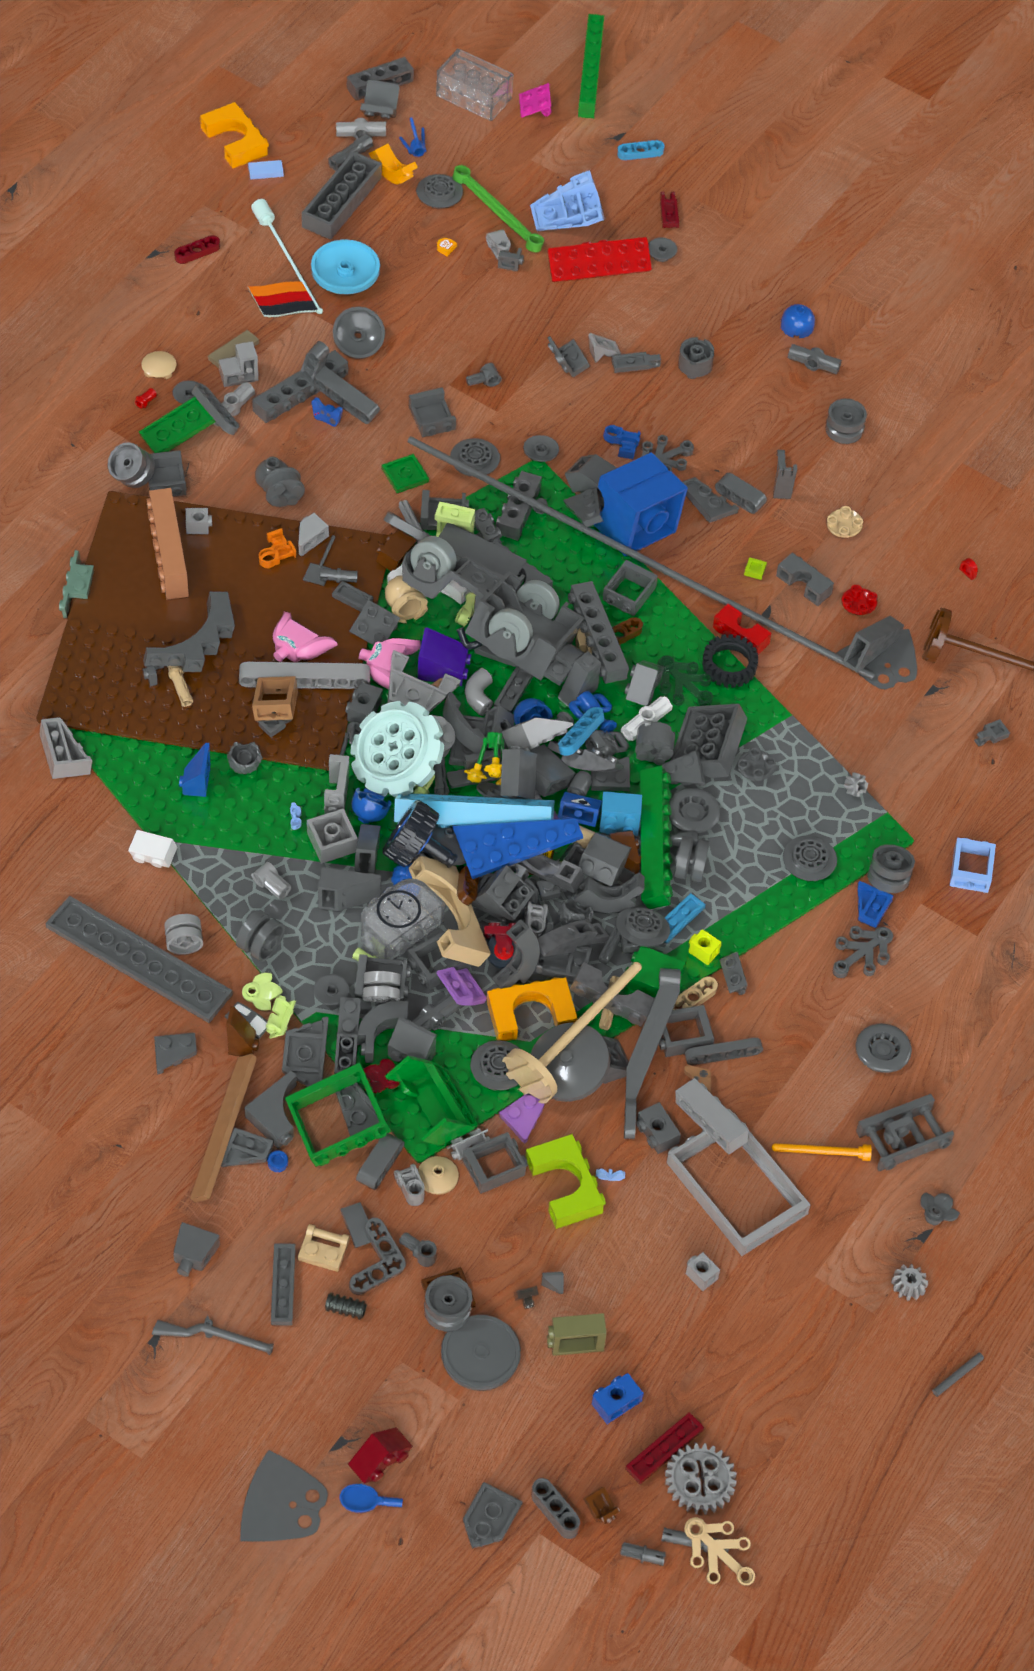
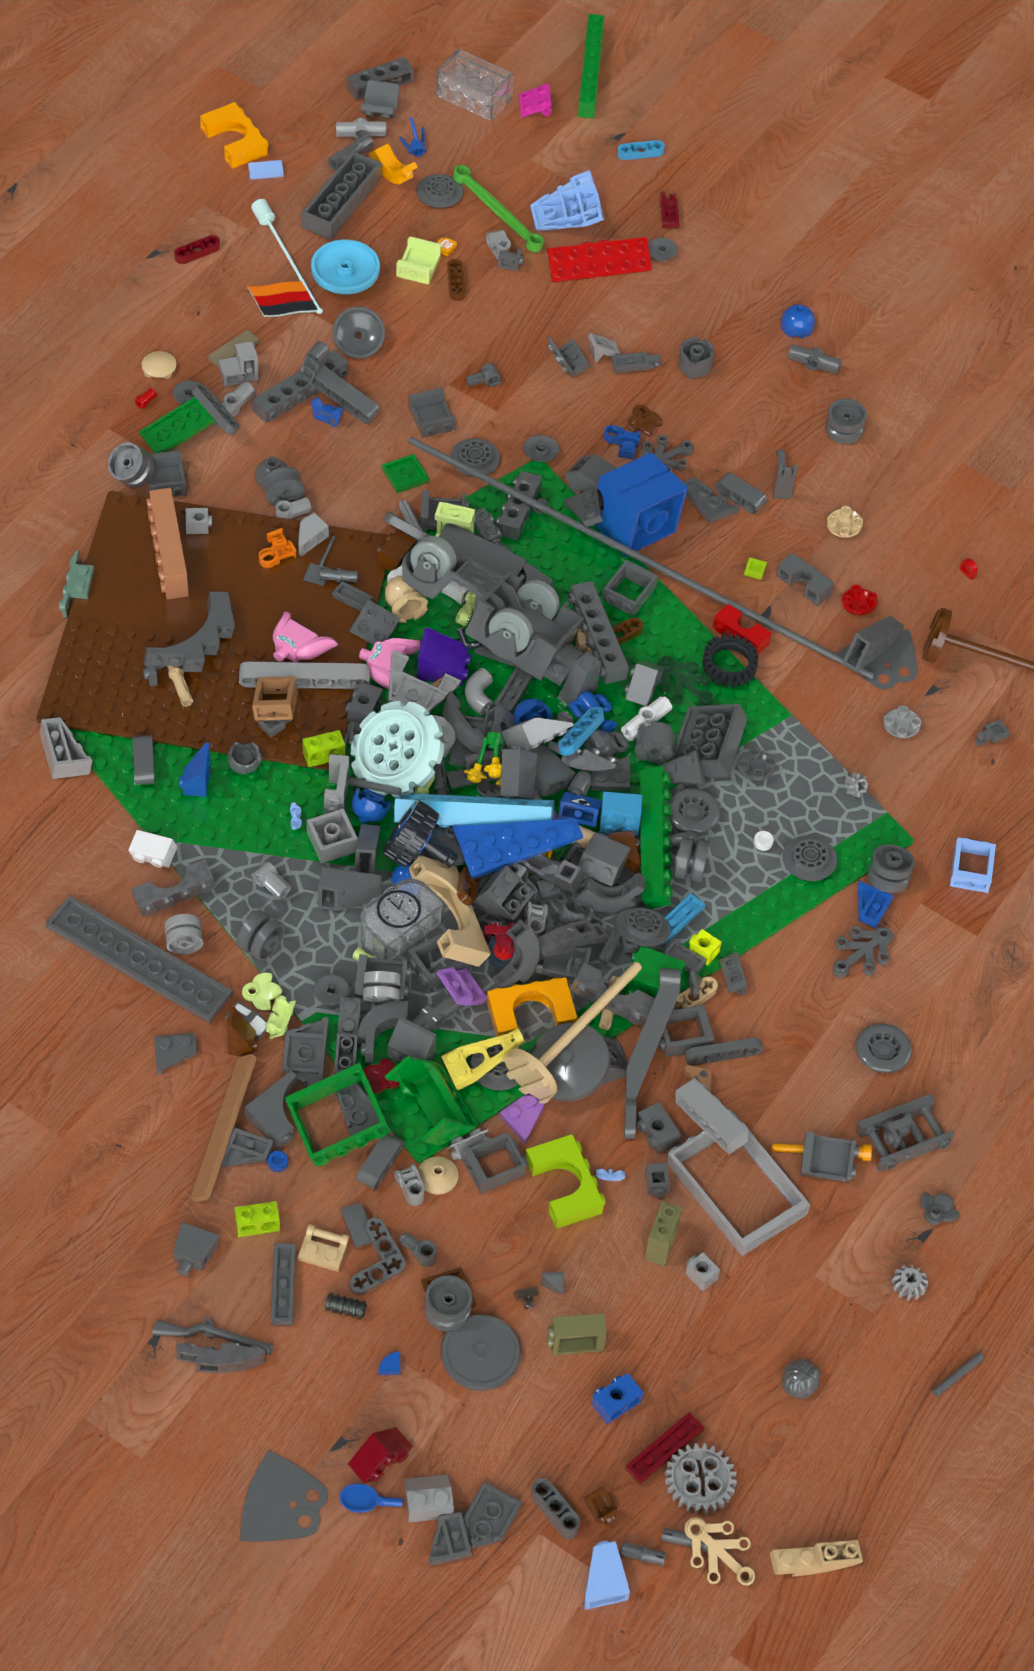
none -> flat silver arch [131,859,216,917]
none -> dark grey beam [133,735,155,785]
none -> flat silver slope [176,1342,266,1373]
none -> lime brick [234,1201,280,1238]
none -> light grey piece [275,498,312,519]
none -> lime brick [303,730,345,767]
none -> dark grey bar [348,777,402,795]
none -> blue tile [379,1351,400,1375]
none -> yellowish green panel [396,237,441,284]
none -> light grey slope [404,1474,454,1523]
none -> dark grey wing [429,1512,472,1566]
none -> light yellow plate [441,1028,526,1090]
none -> reddish brown beam [447,259,465,301]
none -> light blue slope [584,1541,630,1610]
none -> reddish brown plate [628,405,663,437]
none -> dark grey brick [644,1163,670,1198]
none -> olive window [645,1201,682,1266]
none -> dark grey plate [663,940,707,974]
none -> dark grey slope [688,970,702,998]
none -> white tile [754,831,774,851]
none -> tan slope [770,1540,863,1577]
none -> dark grey hair [782,1359,821,1399]
none -> dark grey panel [800,1132,859,1183]
none -> light grey dish [883,705,922,738]

